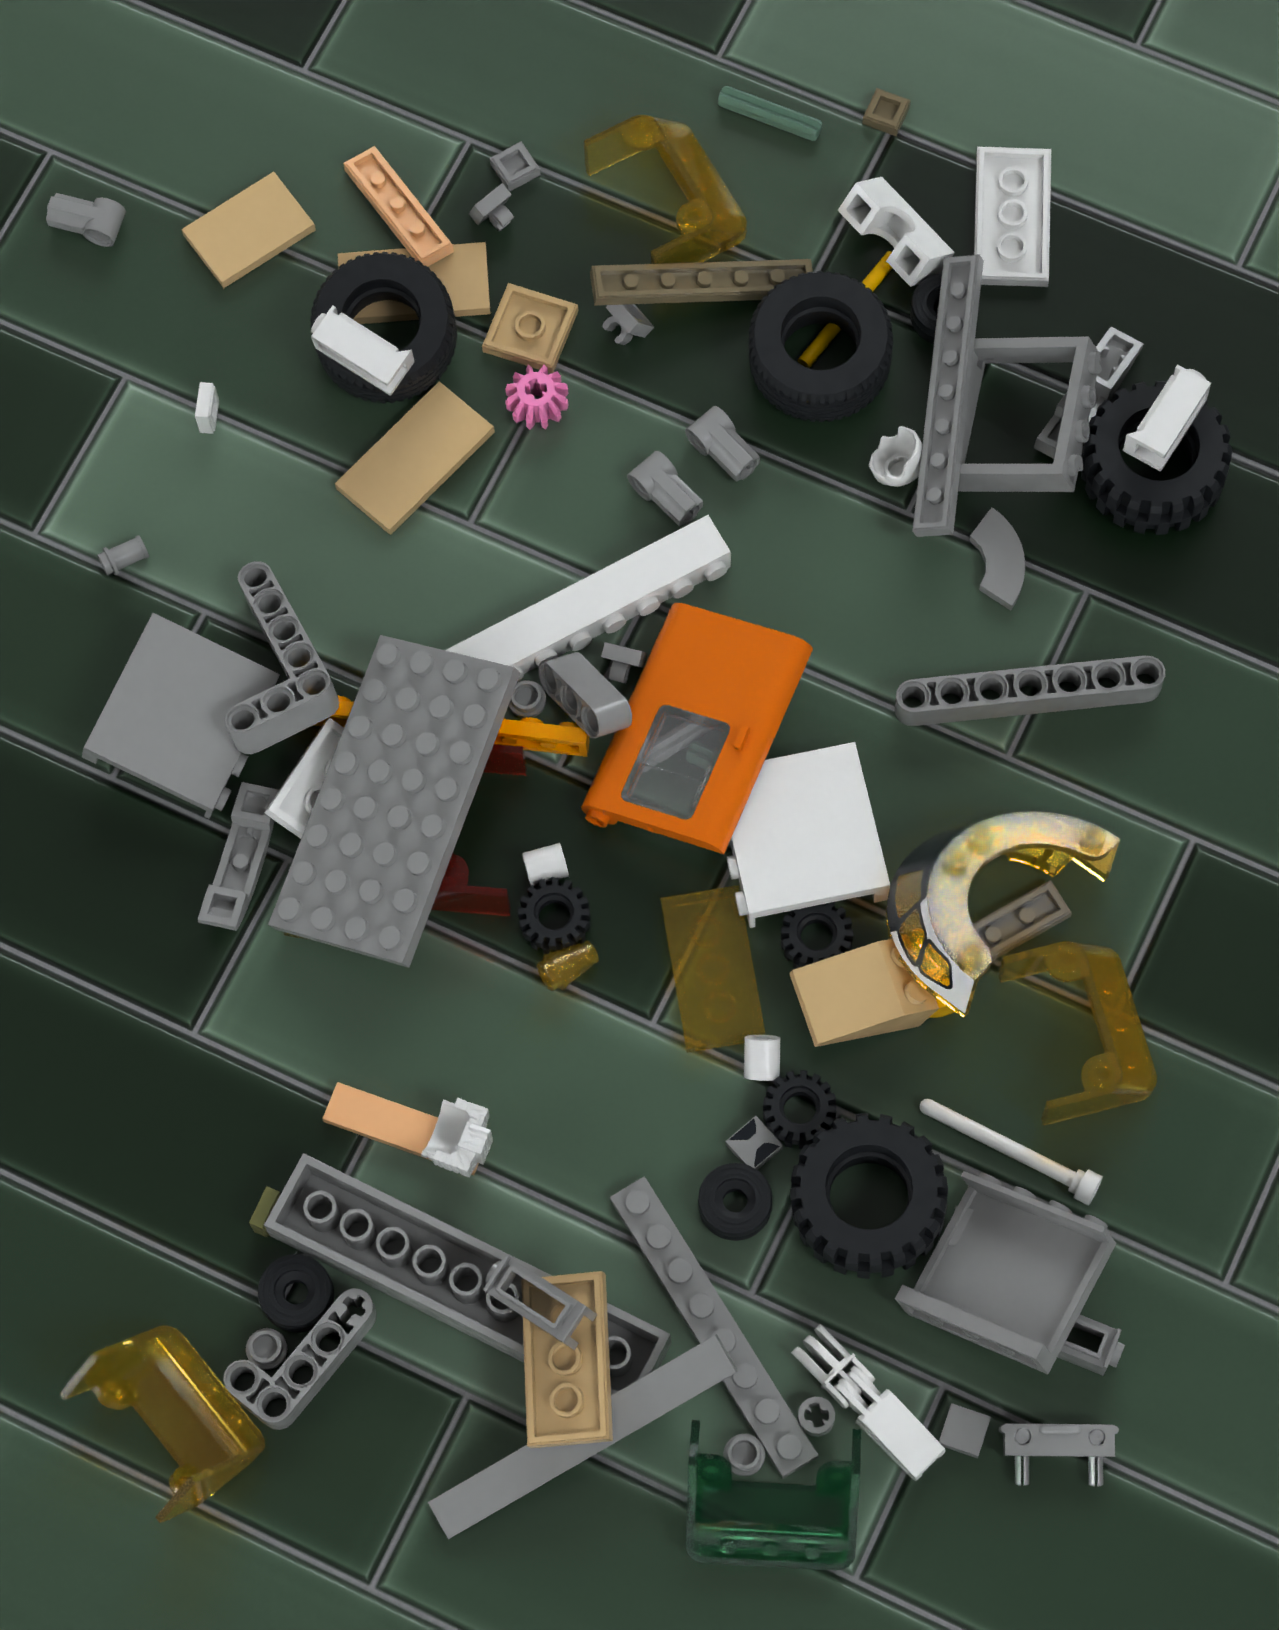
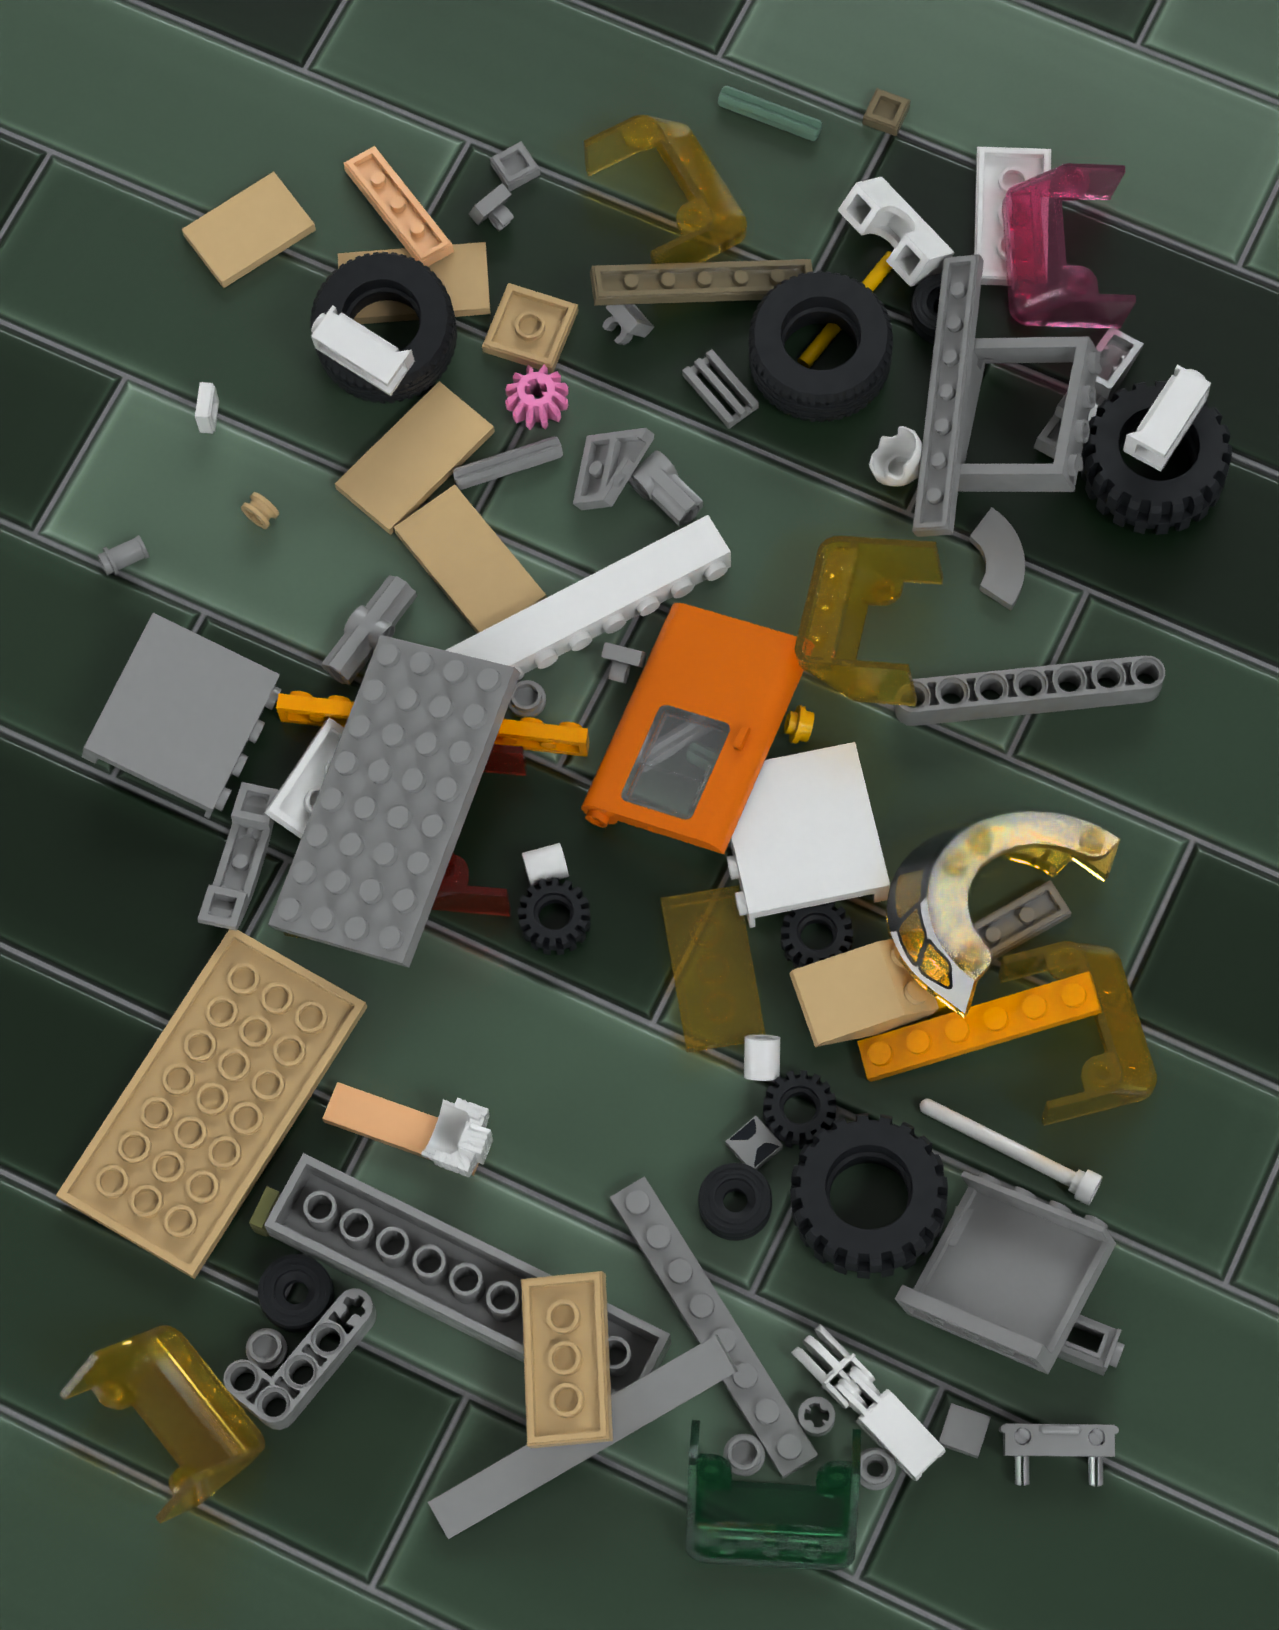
light grey piece [46,193,126,247] -> none
light grey beam [225,561,340,754] -> none
light grey window [483,1254,597,1350] -> none
clear yellow cone [537,941,599,991] -> none
light grey beam [538,652,632,738] -> none
light grey piece [685,406,760,482] -> none
none -> tan plate [56,929,367,1279]
none -> tan bush [241,492,279,529]
none -> light grey piece [322,575,417,685]
none -> tan tile [393,484,547,633]
none -> light grey axle [453,436,563,490]
none -> light grey wing [573,428,655,510]
none -> light grey tile [682,349,758,429]
none -> yellow plate [784,705,814,744]
none -> clear yellow windscreen [795,536,944,706]
none -> light grey plate [854,1447,896,1490]
none -> light orange plate [857,971,1102,1082]
none -> clear pink windscreen [1002,163,1136,328]

